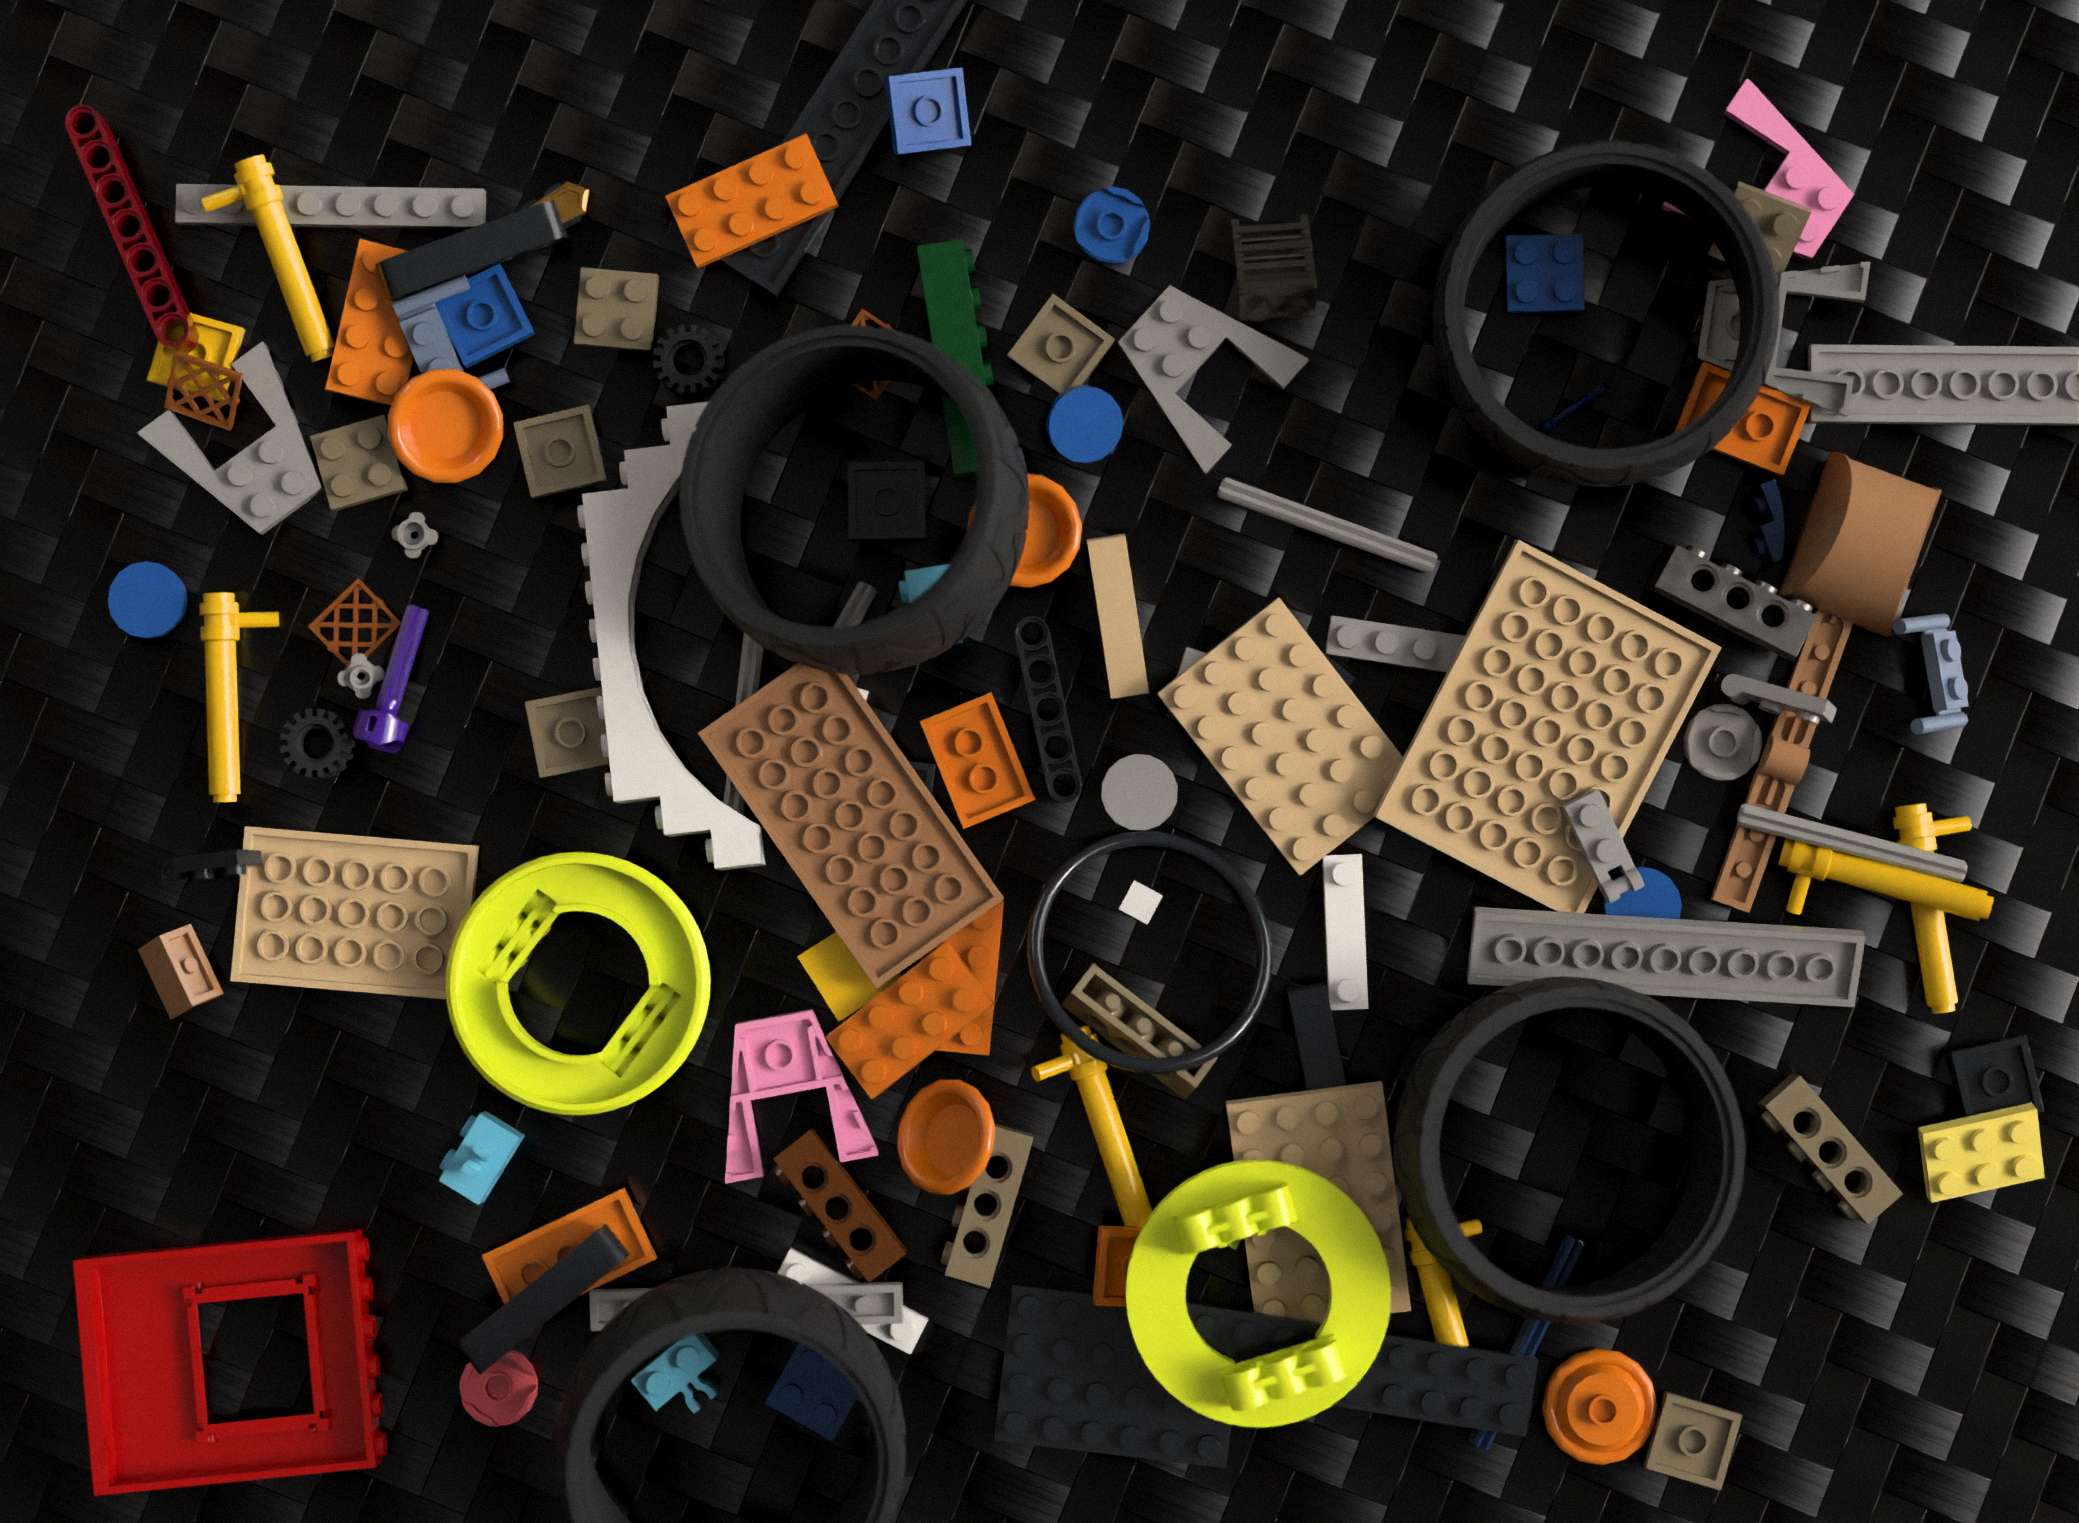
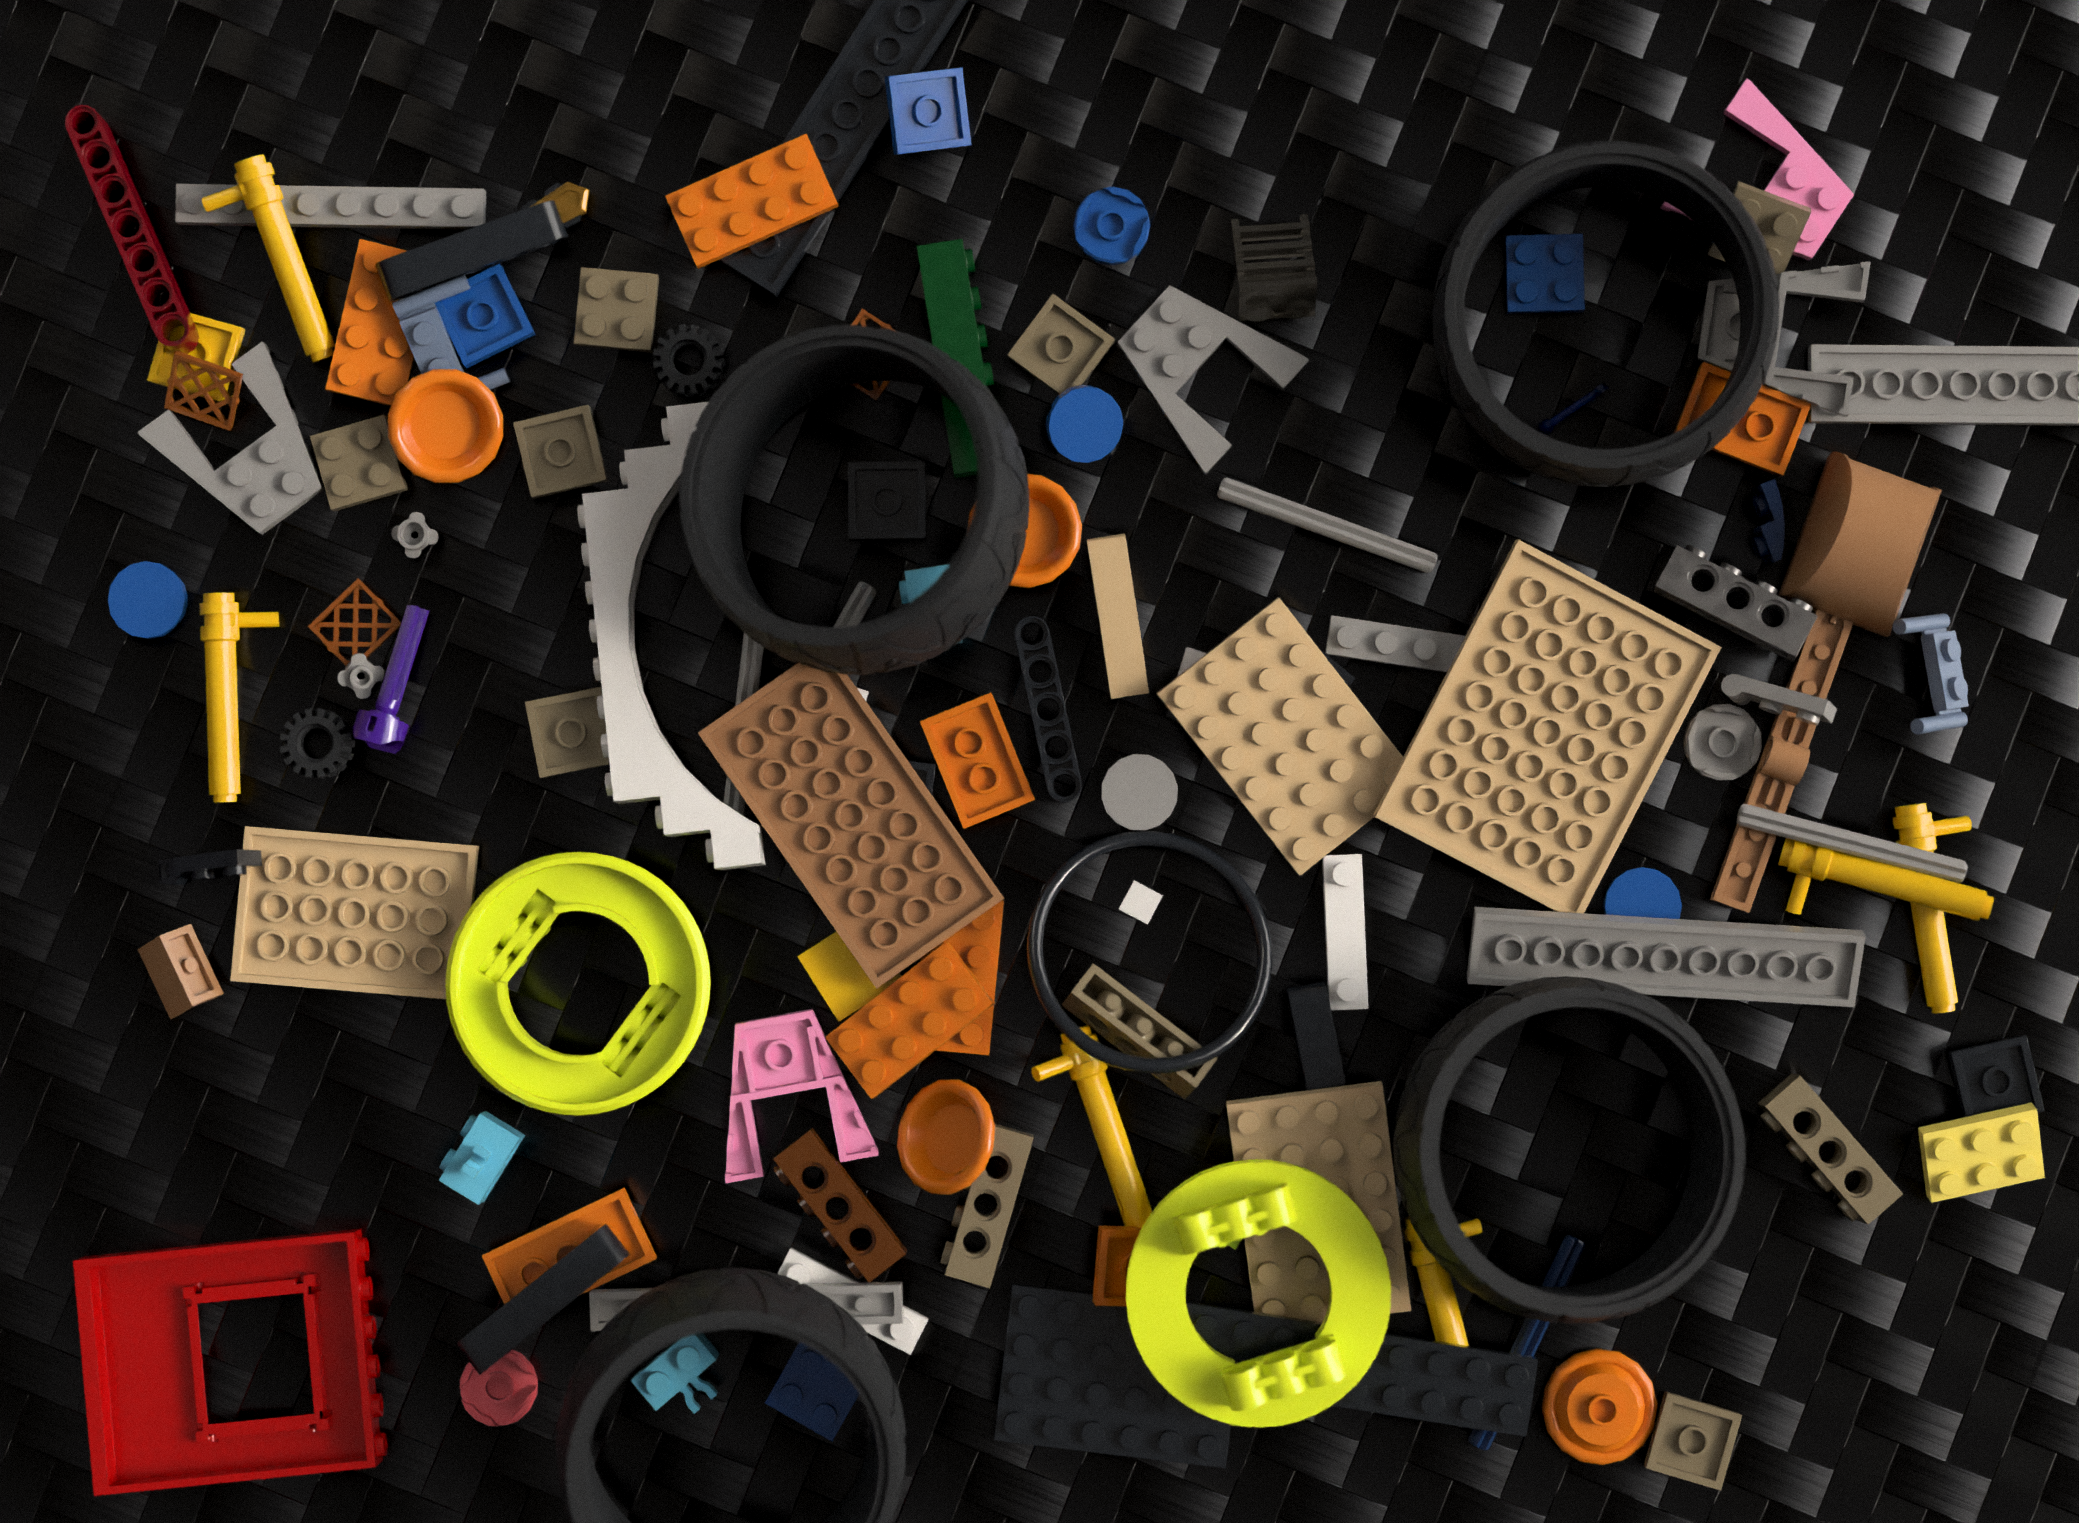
light grey plate [1561,789,1644,904] -> none

